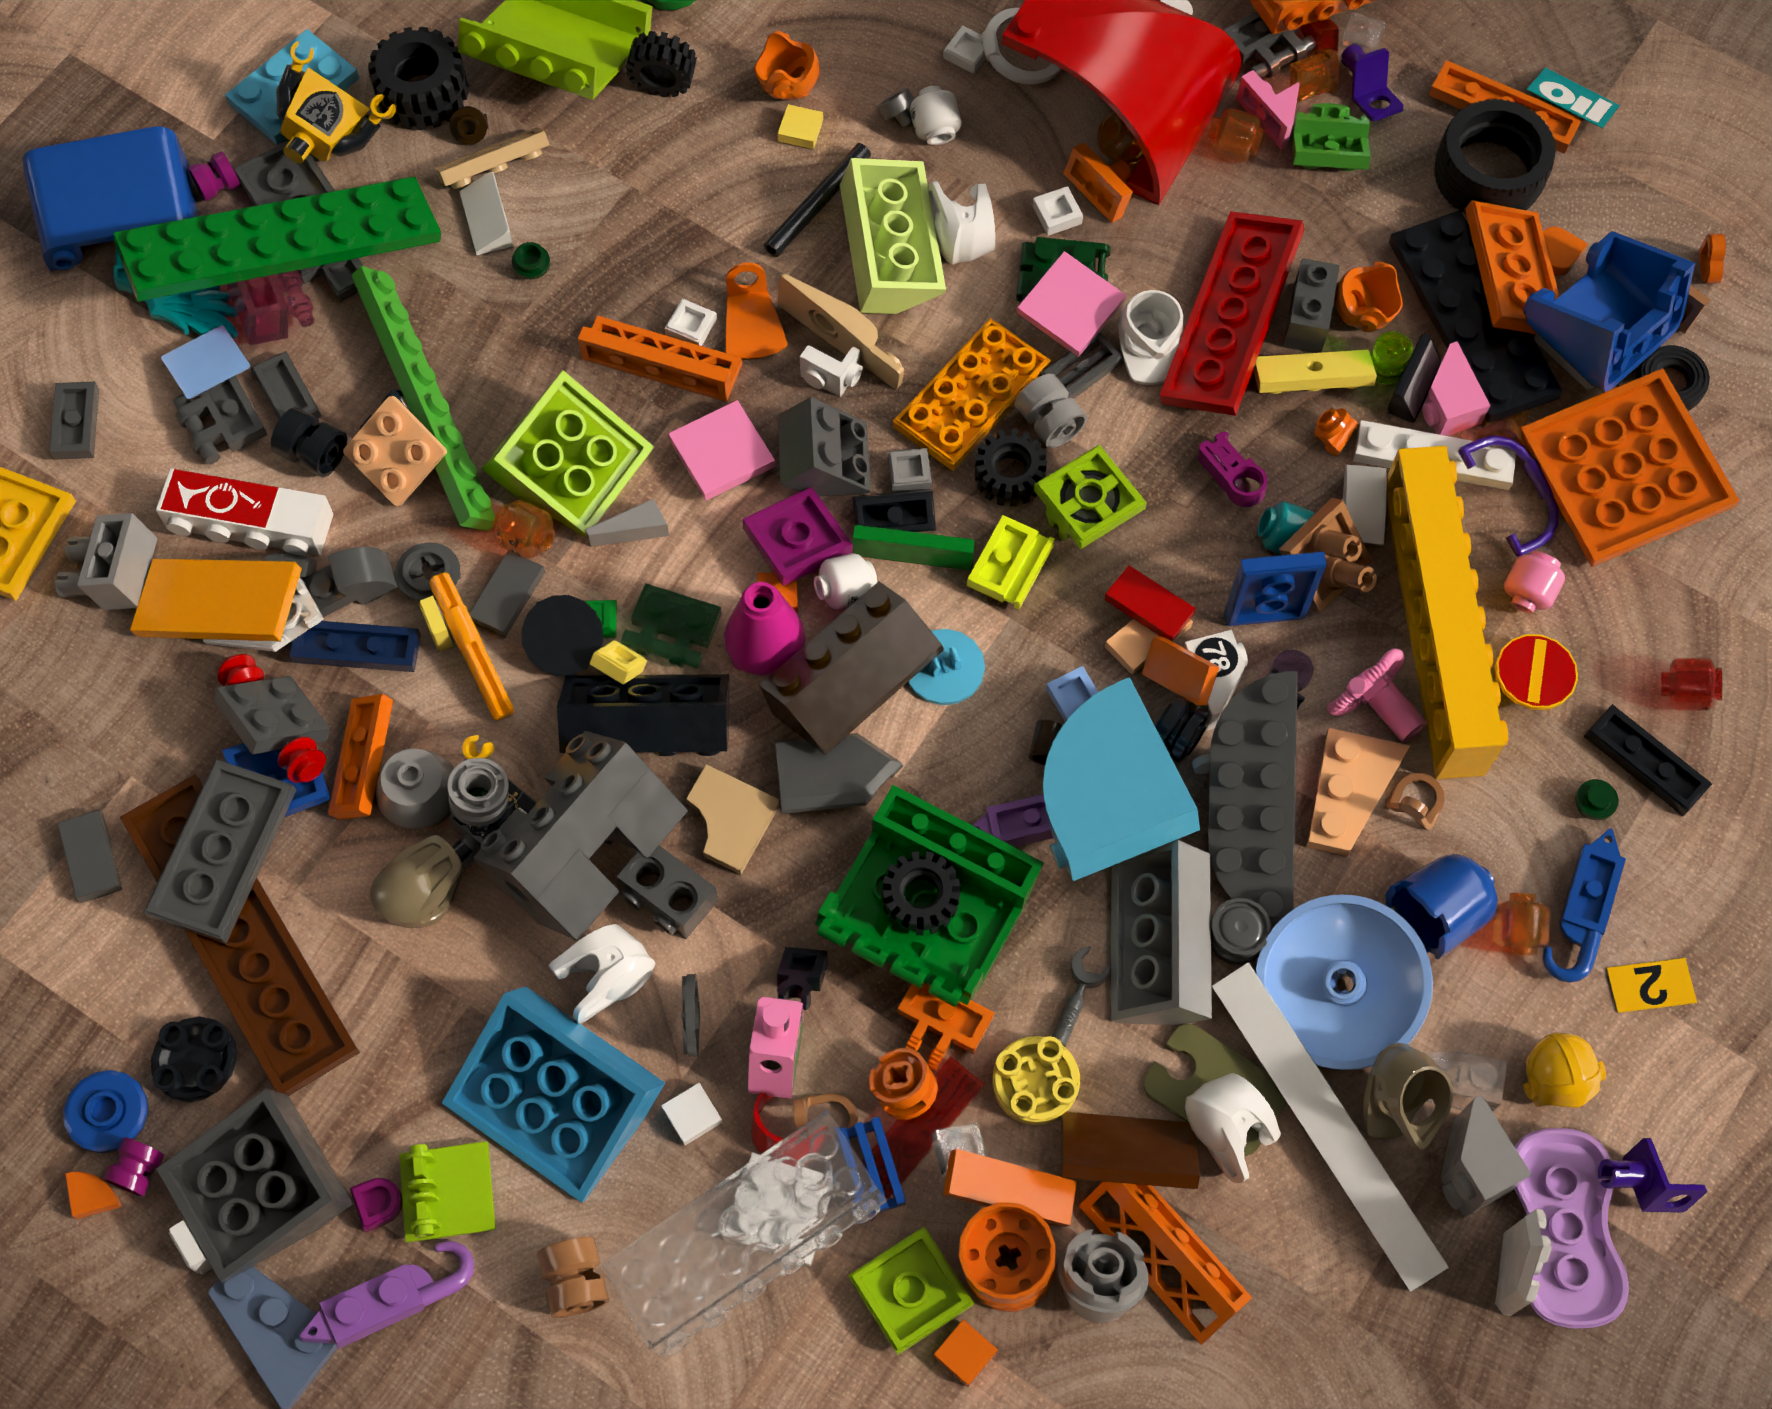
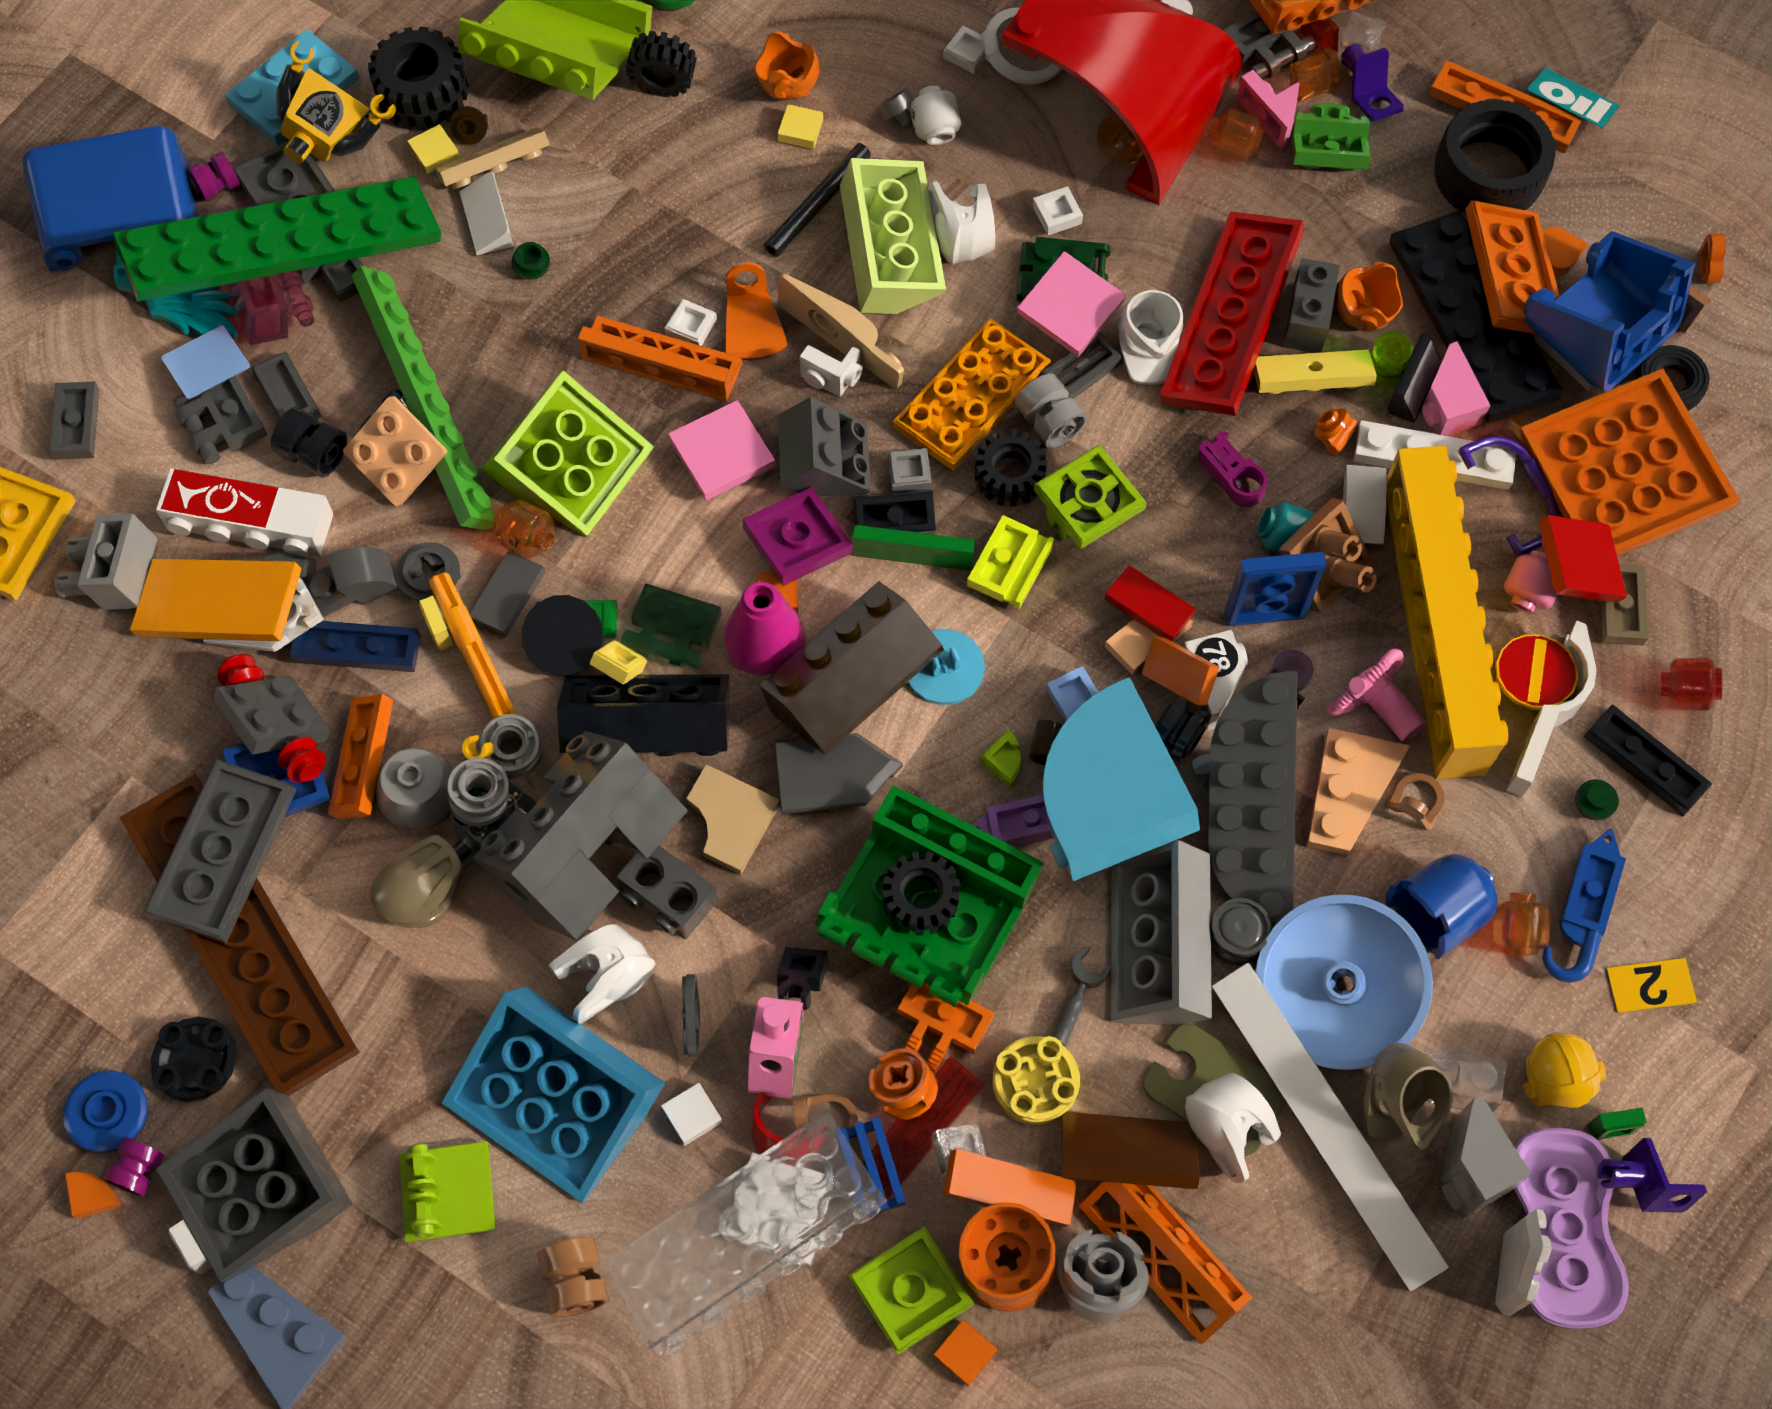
dark grey tile [58,810,123,903] -> none
medium lavender plate [300,1241,474,1349] -> none
magenta tile [350,1178,403,1232] -> none
light grey piece [585,499,669,547] -> none
white head [814,553,877,610] -> none
orange tile [1063,143,1133,223] -> none
none -> light yellow tile [407,124,460,174]
none -> light grey wheel [480,714,541,779]
none -> lime tile [980,729,1021,788]
none -> white piece [1506,621,1597,798]
none -> red tile [1539,515,1627,603]
none -> green tile [1587,1107,1647,1140]
none -> dark tan plate [1601,564,1648,646]

